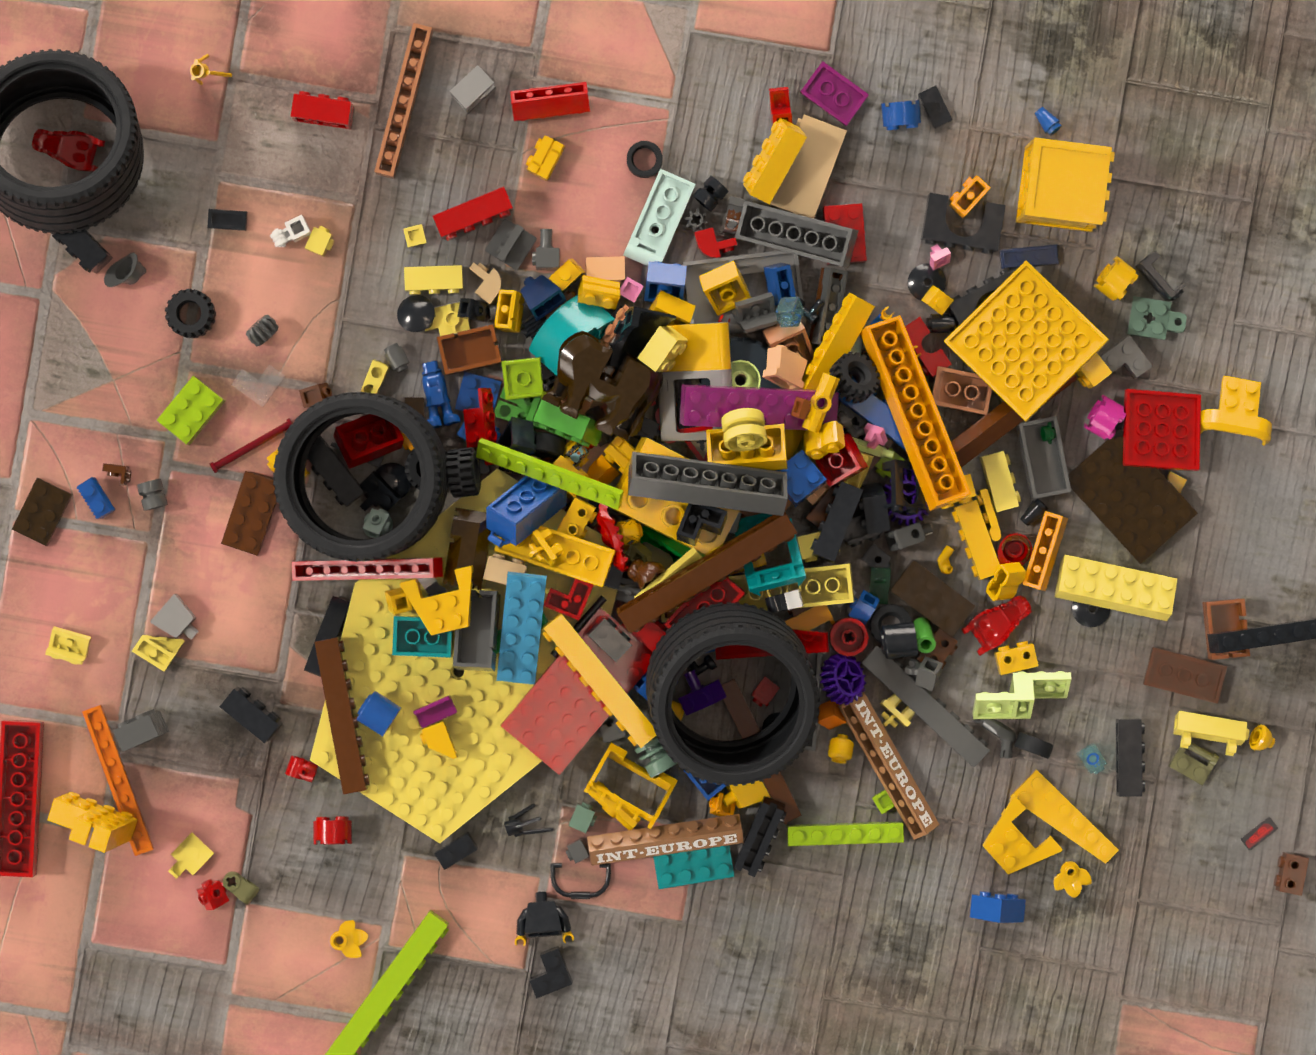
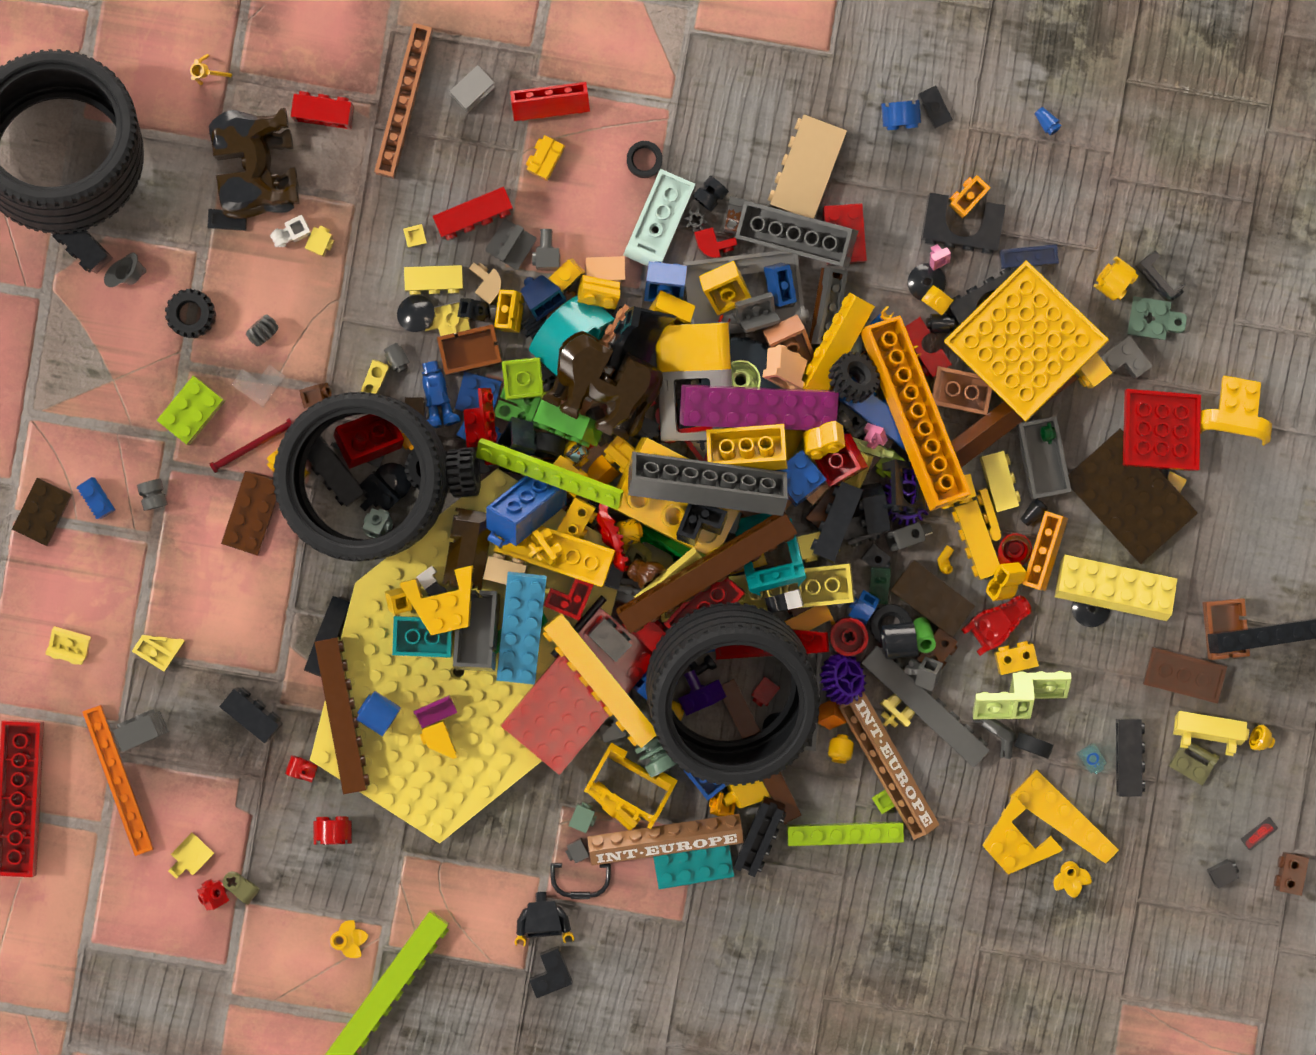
red animal [32,129,105,172] -> none
yellow piece [48,792,138,853] -> none
reddish brown bracket [102,463,131,486] -> none
light grey torso [150,594,199,640] -> none
brick [292,557,443,581] -> none
black brick [434,832,478,870] -> none
black plant [504,804,554,837] -> none
bright pink tile [620,277,644,303] -> none
light yellow brick [638,326,688,372] -> none
light yellow wheel [721,408,767,451] -> none
yellow brick [743,118,807,205] -> none
red brick [769,87,792,126] -> none
clear light blue brick [775,297,804,327] -> none
black piece [790,298,824,325] -> none
dark orange plate [791,396,811,420] -> none
magenta plate [800,61,869,126] -> none
yellow piece [802,372,840,433] -> none
blue brick [970,891,1026,923] -> none
yellow container [1015,137,1115,232] -> none
dark pink brick [1084,395,1126,439] -> none
none -> dark brown animal [209,108,299,219]
none -> black brick [1207,859,1239,888]

